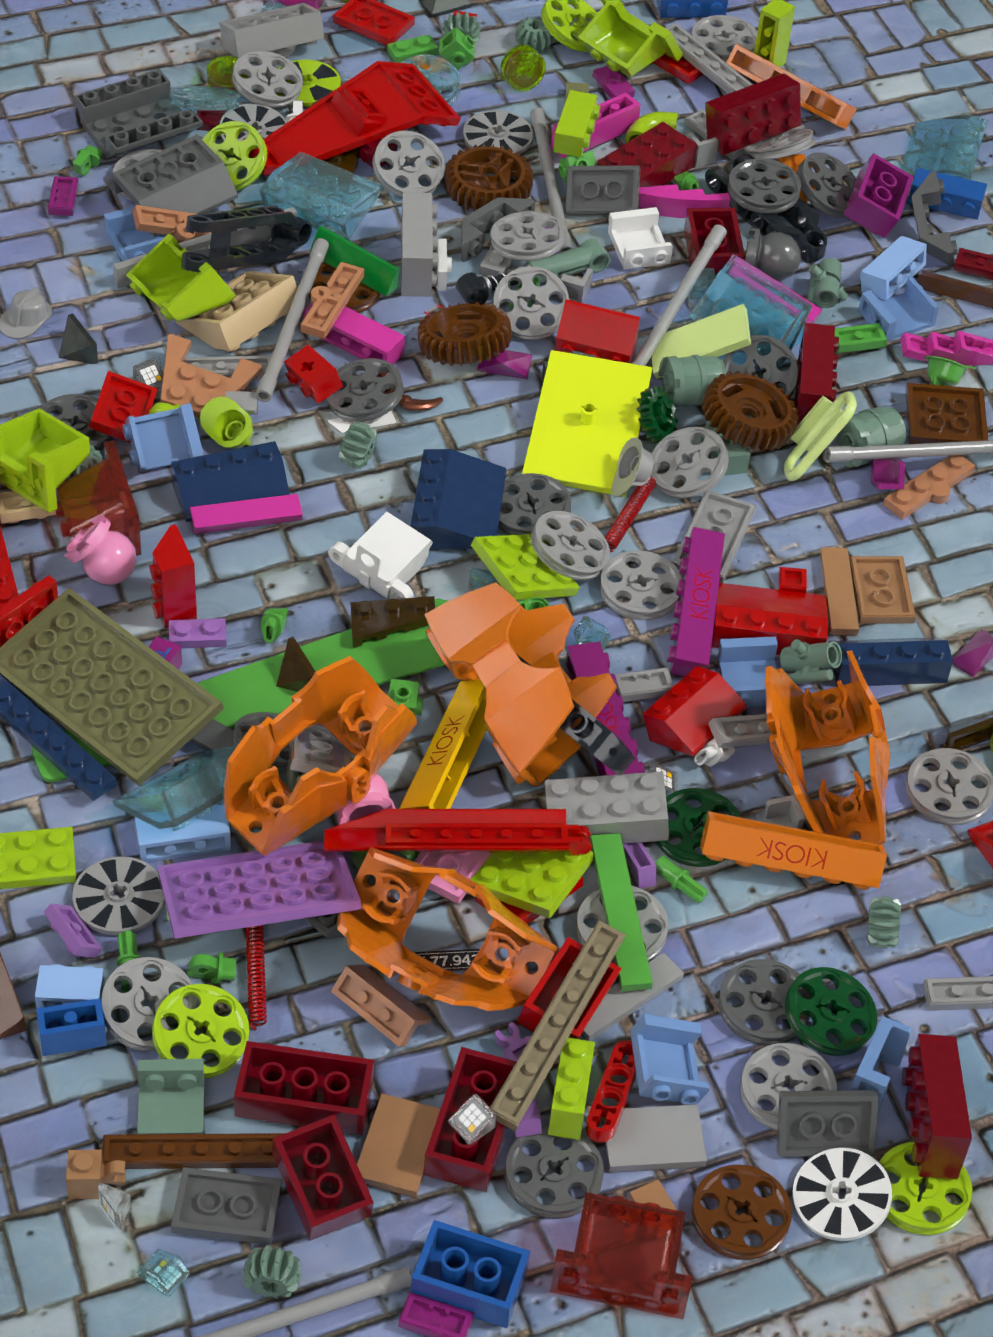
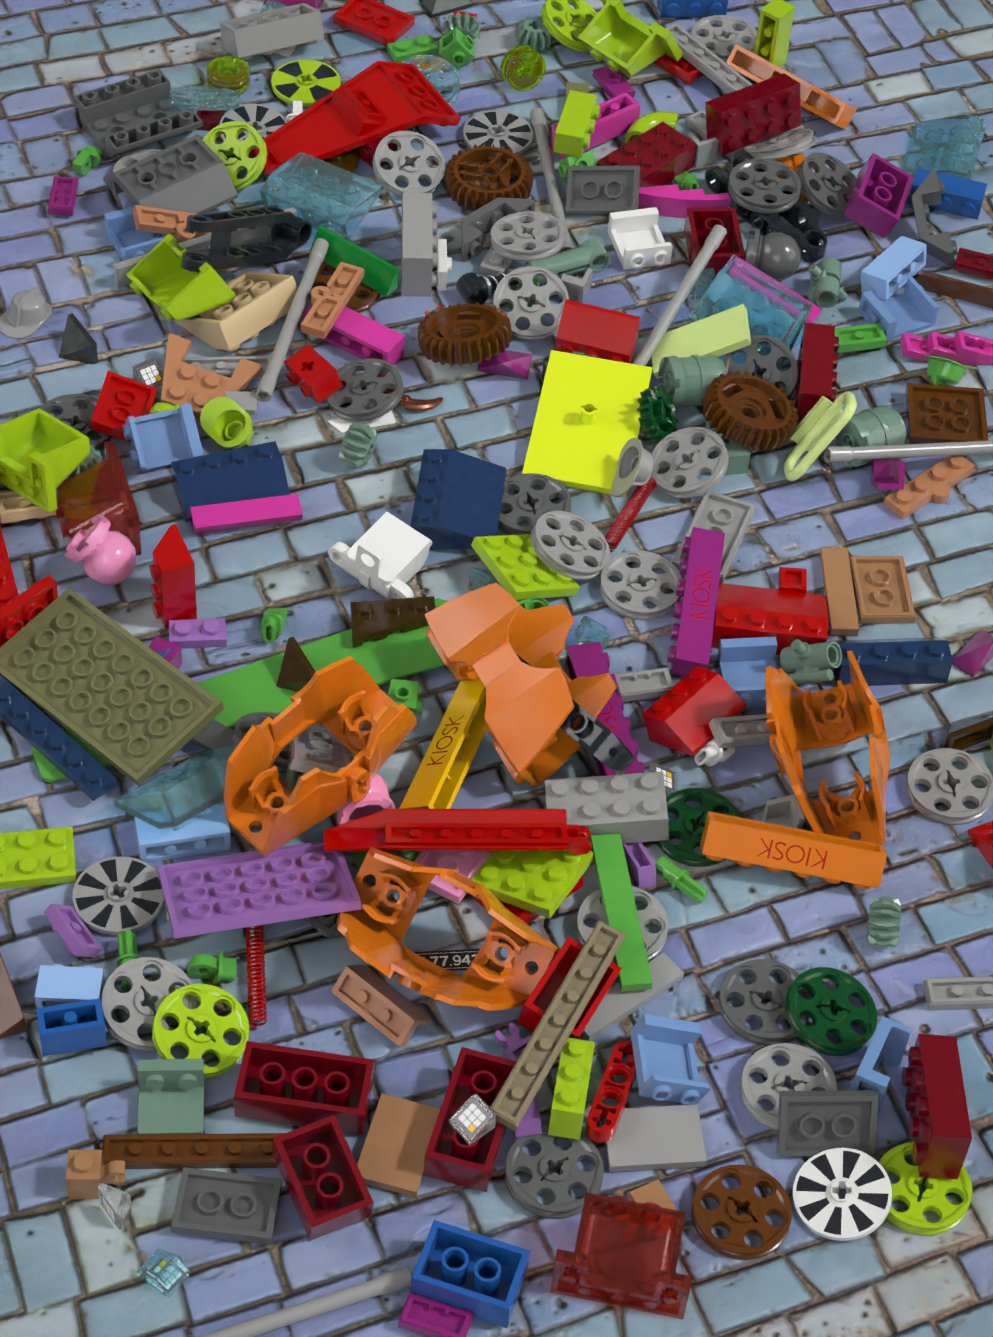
light grey wedge [232,51,303,107] -> none
sand green gear [243,1245,302,1299] -> none

